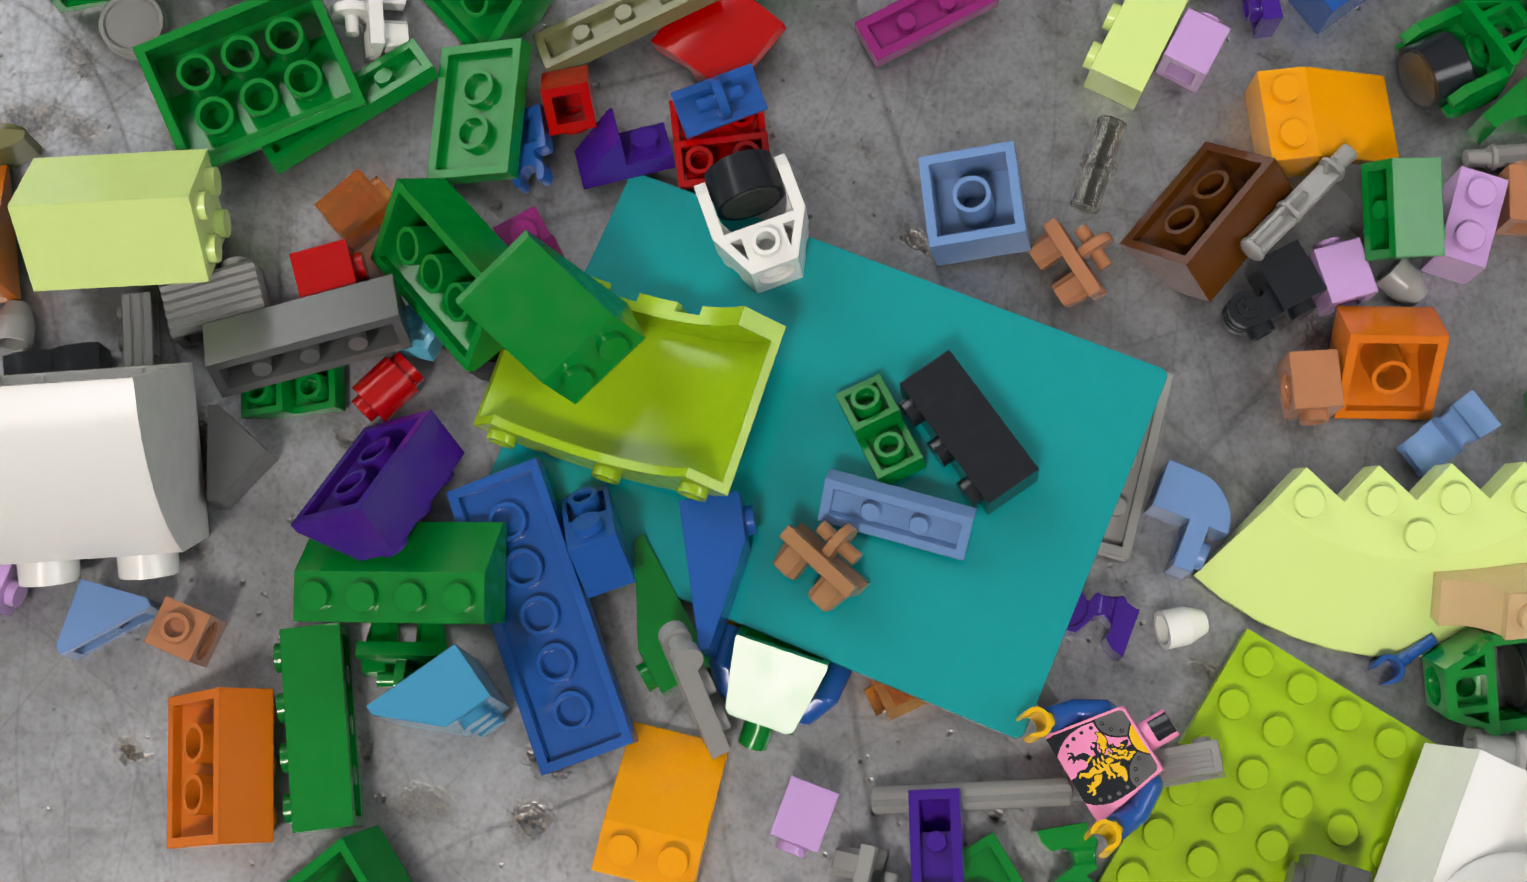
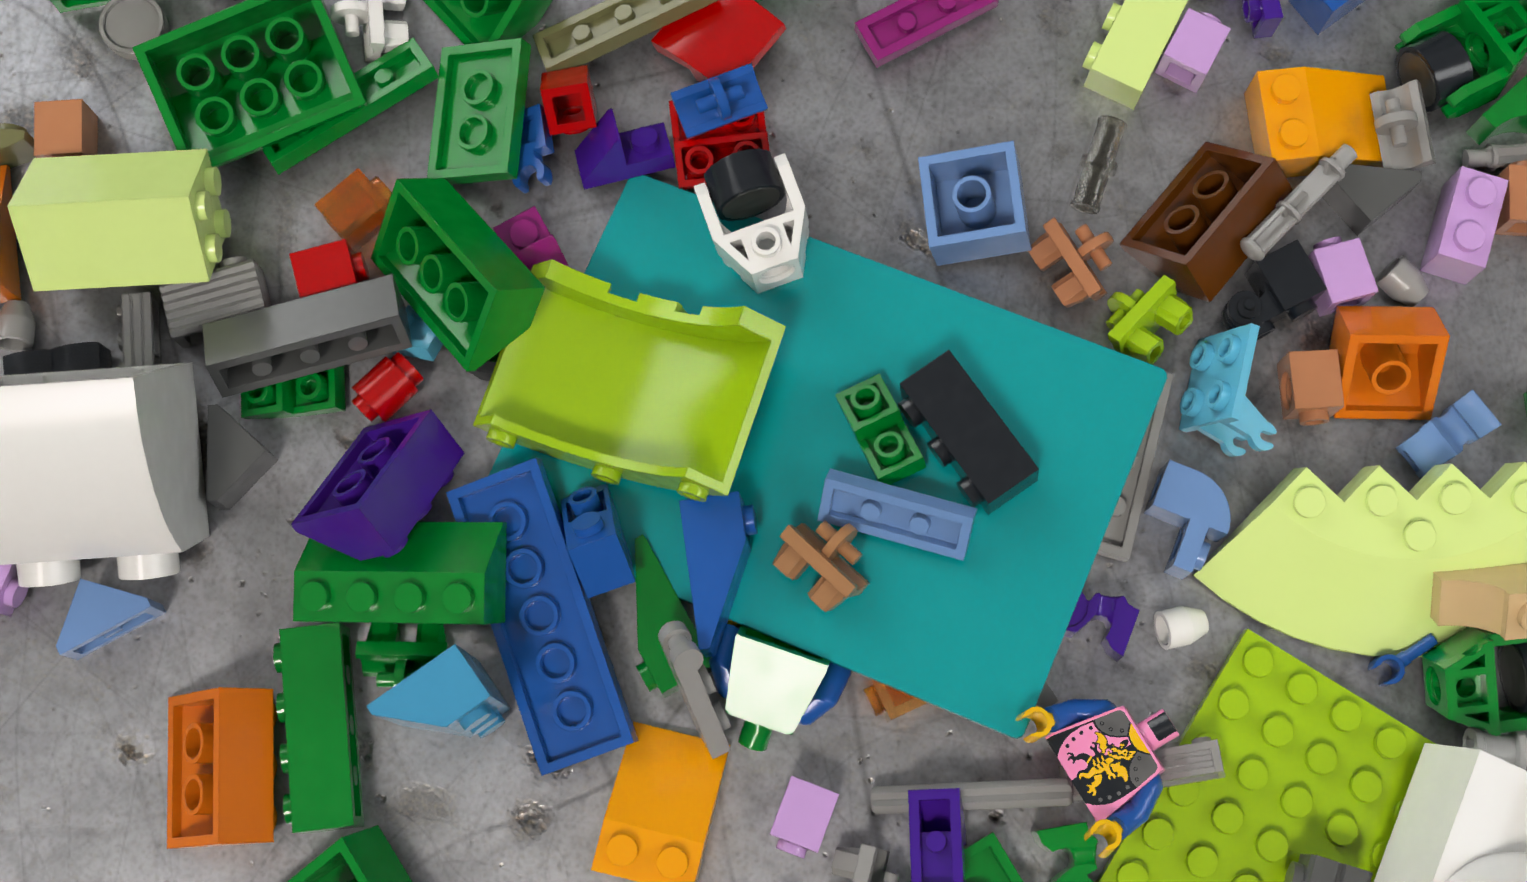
nougat brick [144,596,228,667] -> none
green slope [455,230,645,404] -> none
brick [1361,157,1446,261] -> none
none -> nougat brick [34,99,98,158]
none -> lime hips [1105,275,1193,365]
none -> medium azure plate [1179,323,1277,457]
none -> light grey hips [1370,79,1436,170]

